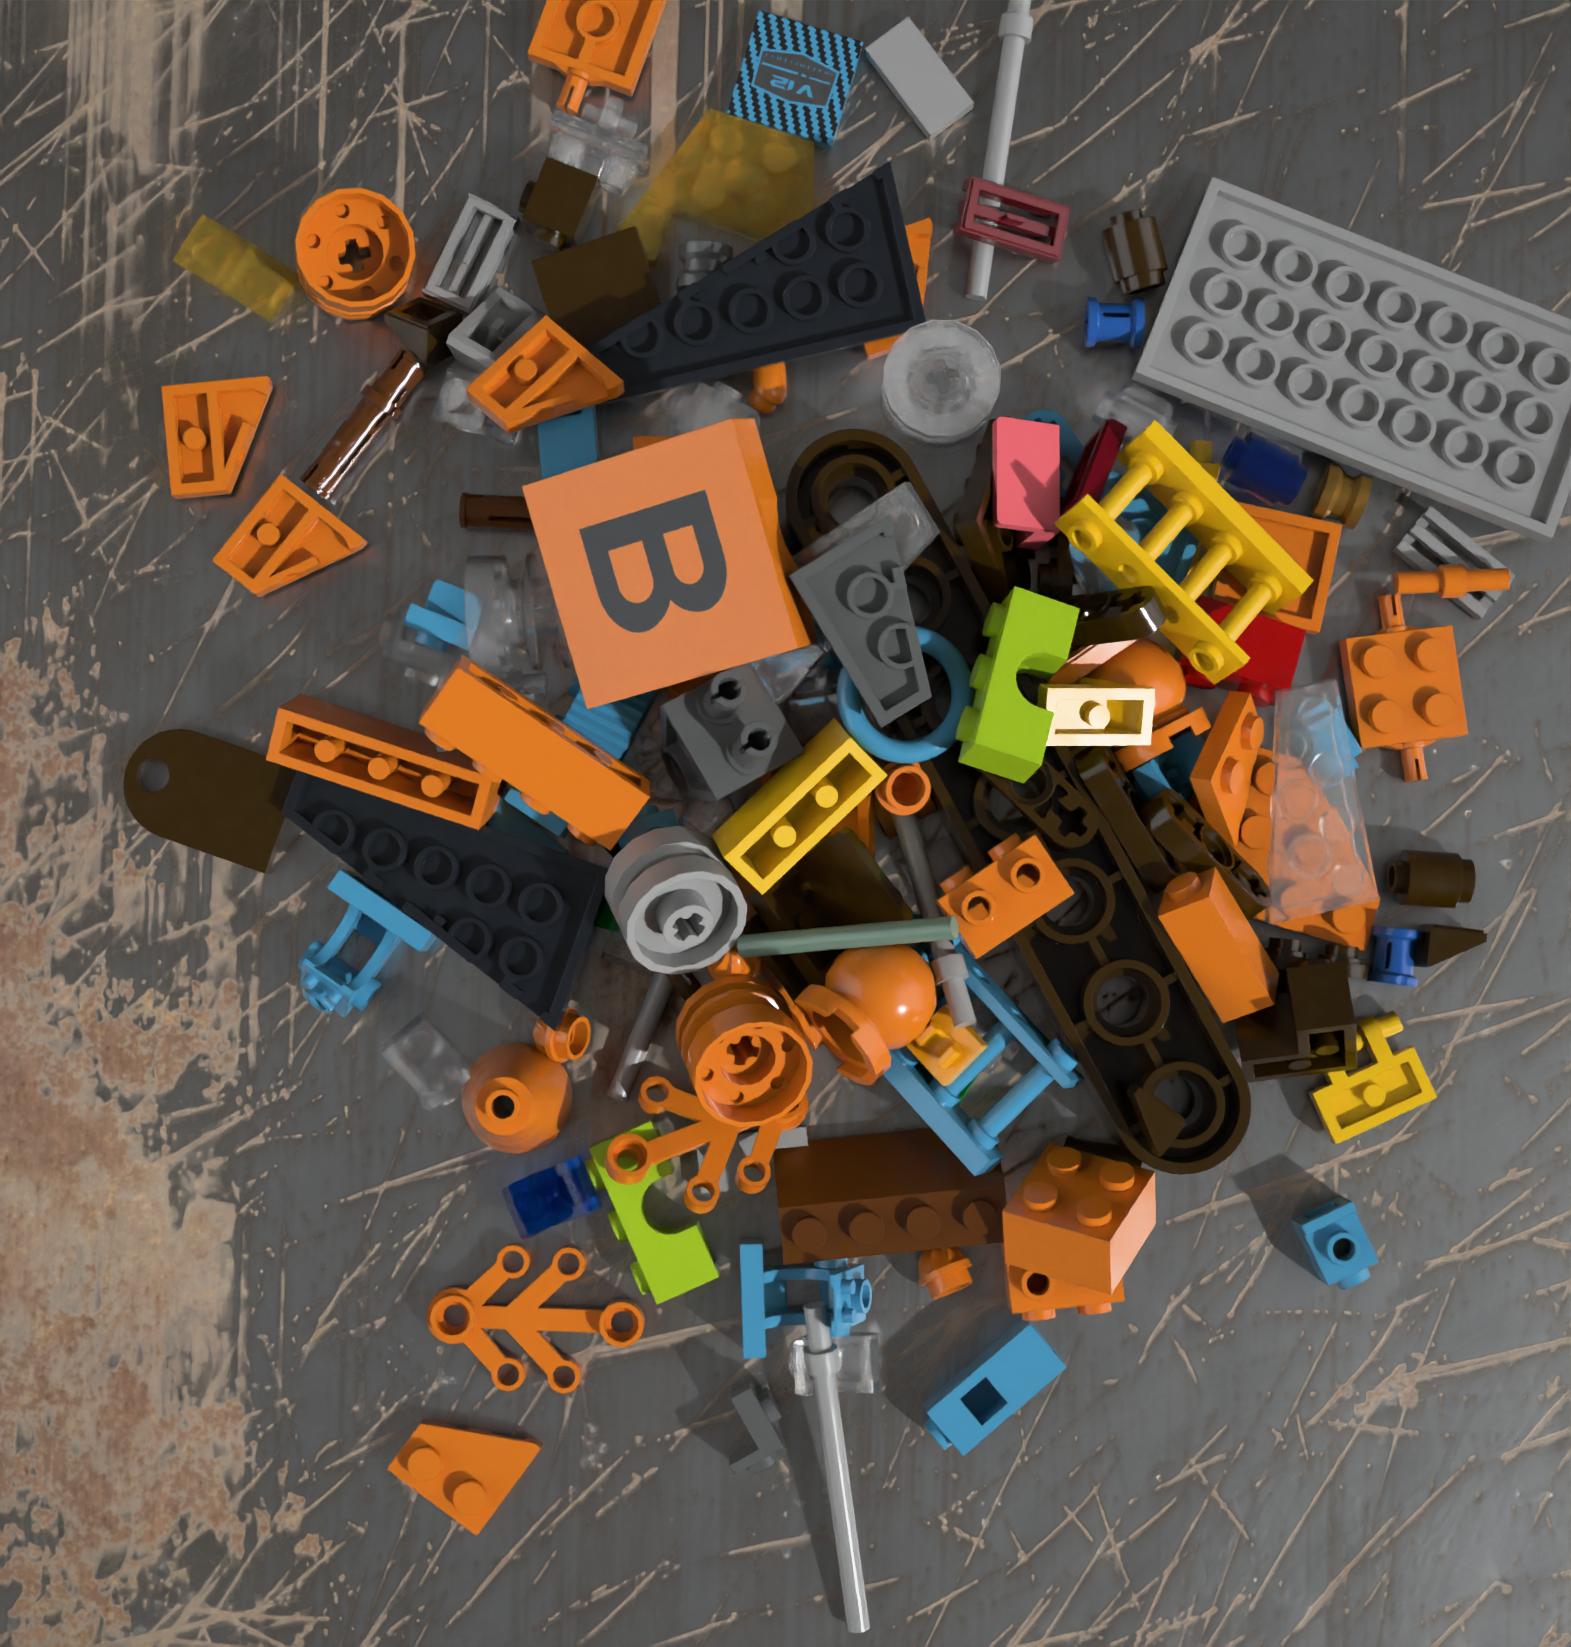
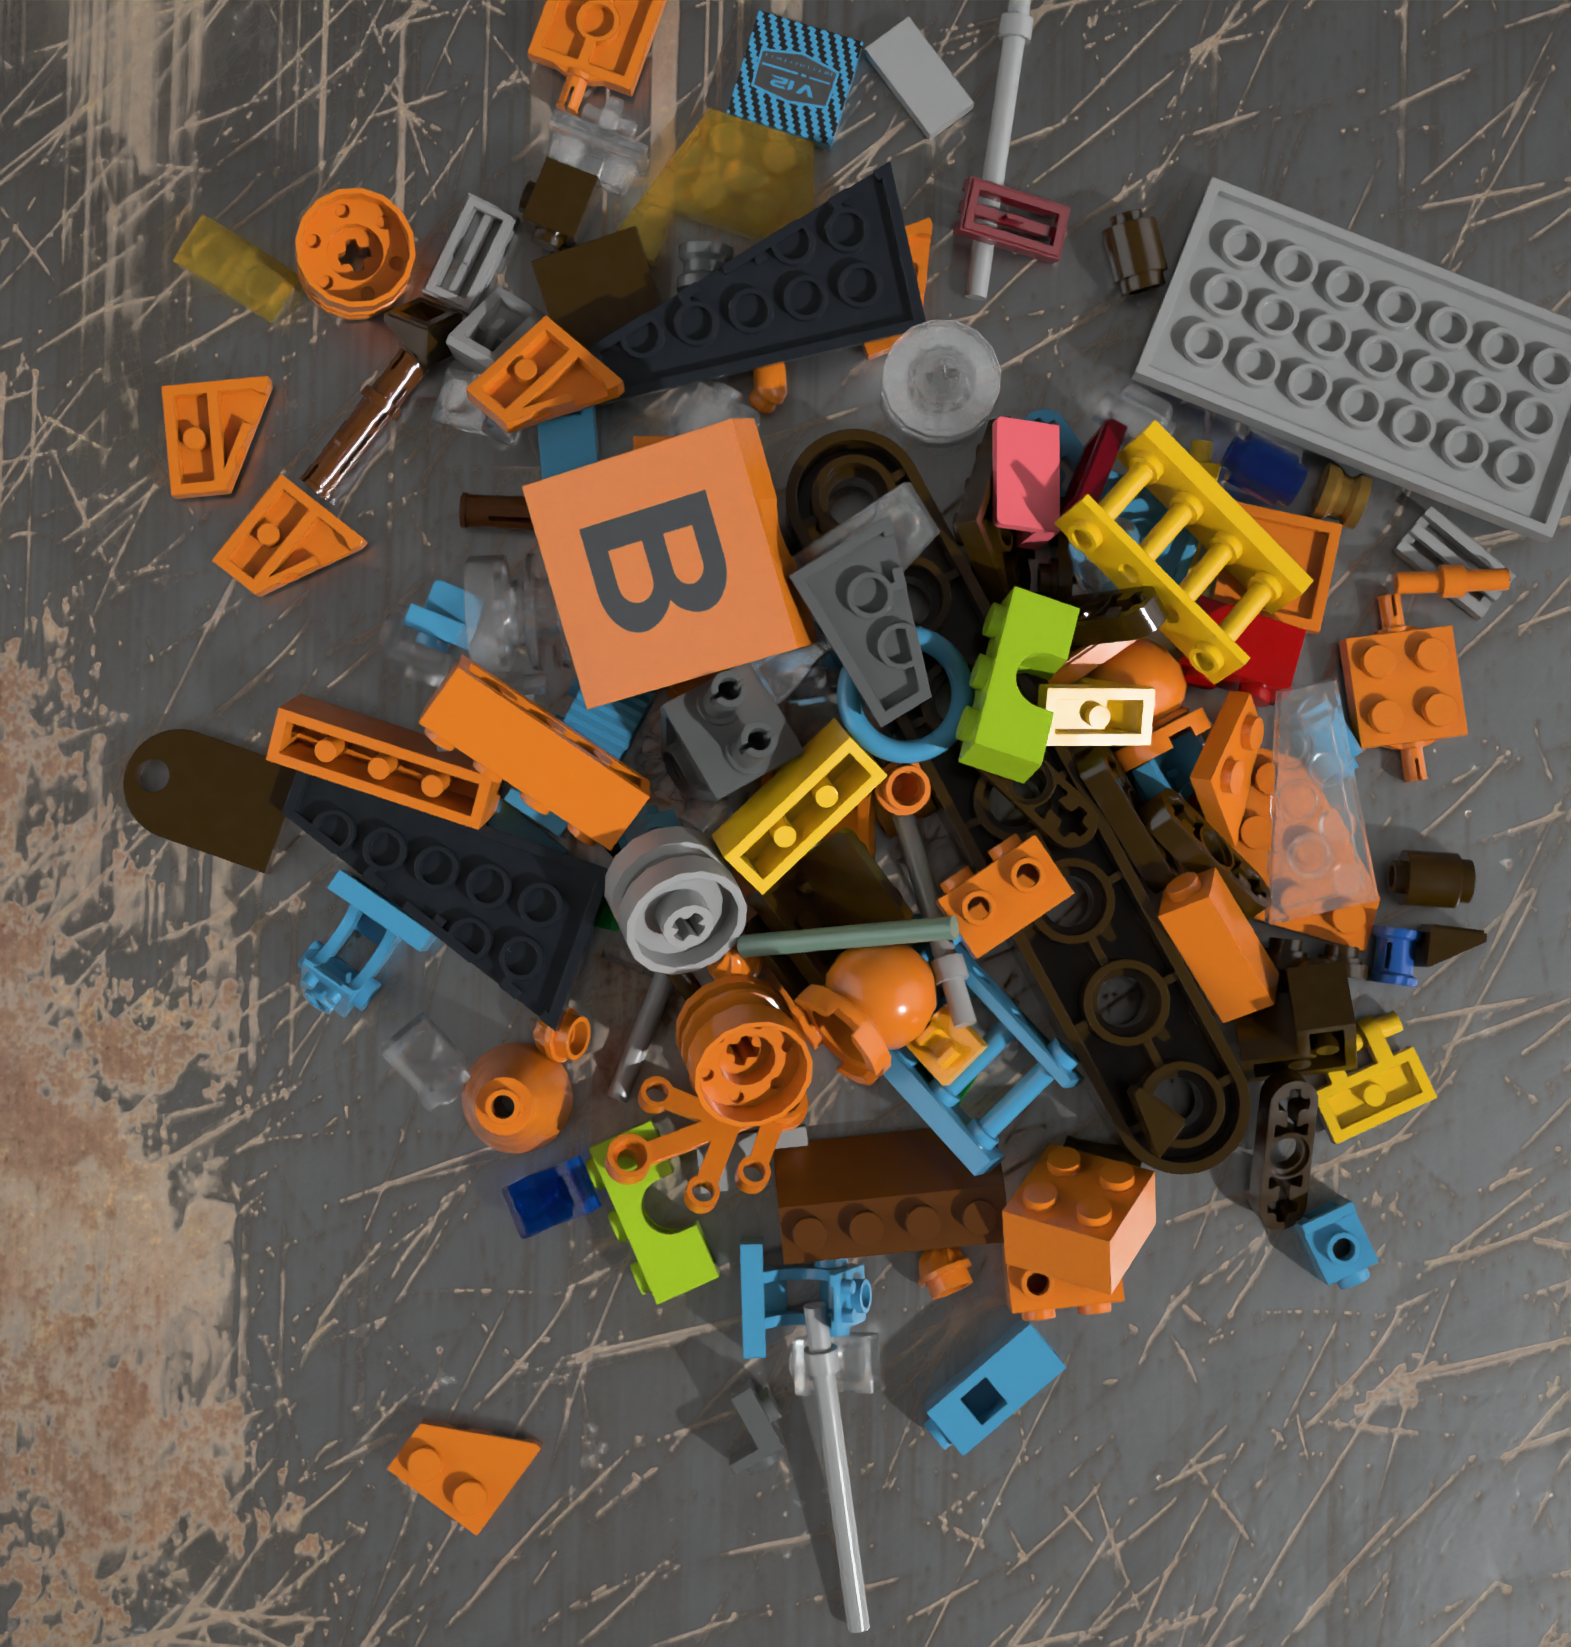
orange plant [426,1243,645,1394] -> none
blue bush [1083,297,1145,349] -> none
none -> dark brown beam [1249,1069,1318,1230]

